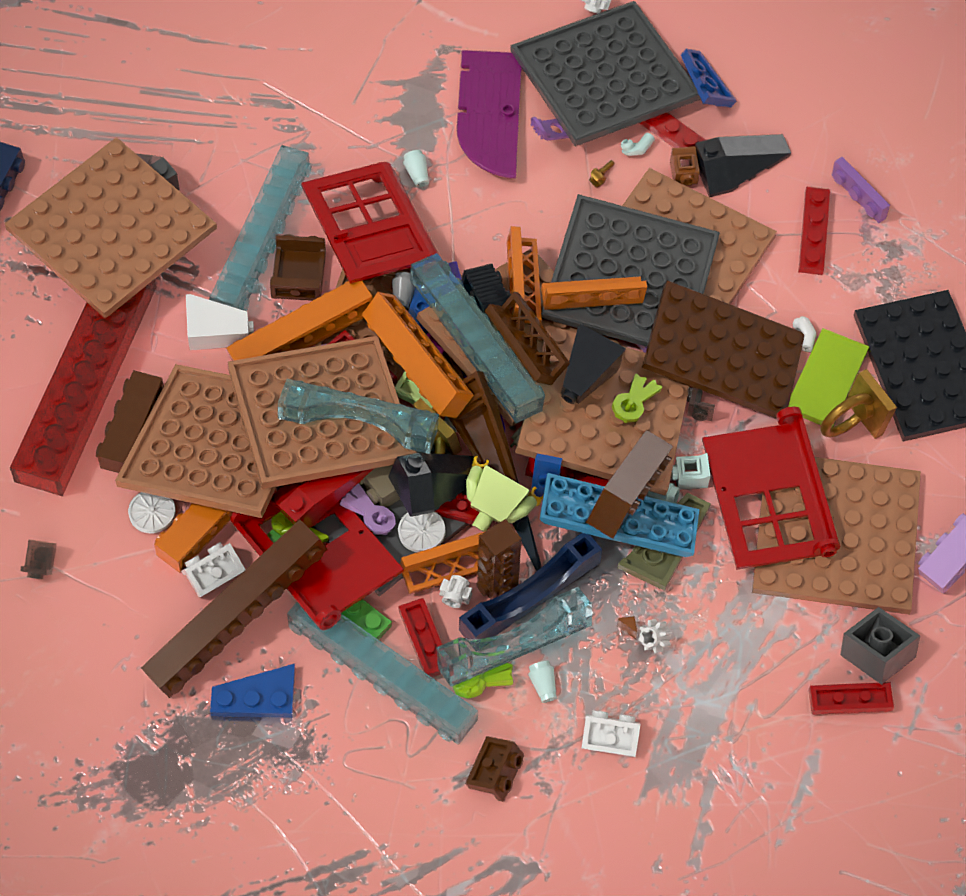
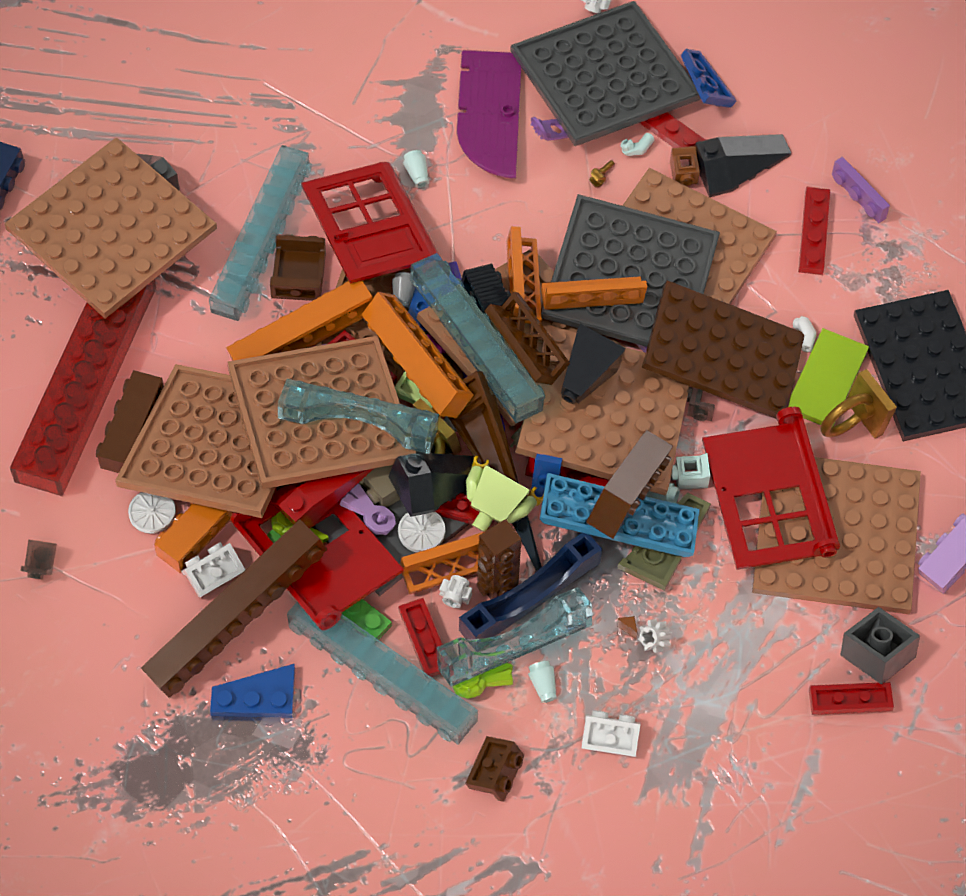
white slope [186,294,254,350] -> none
lime piece [612,374,662,423] -> none

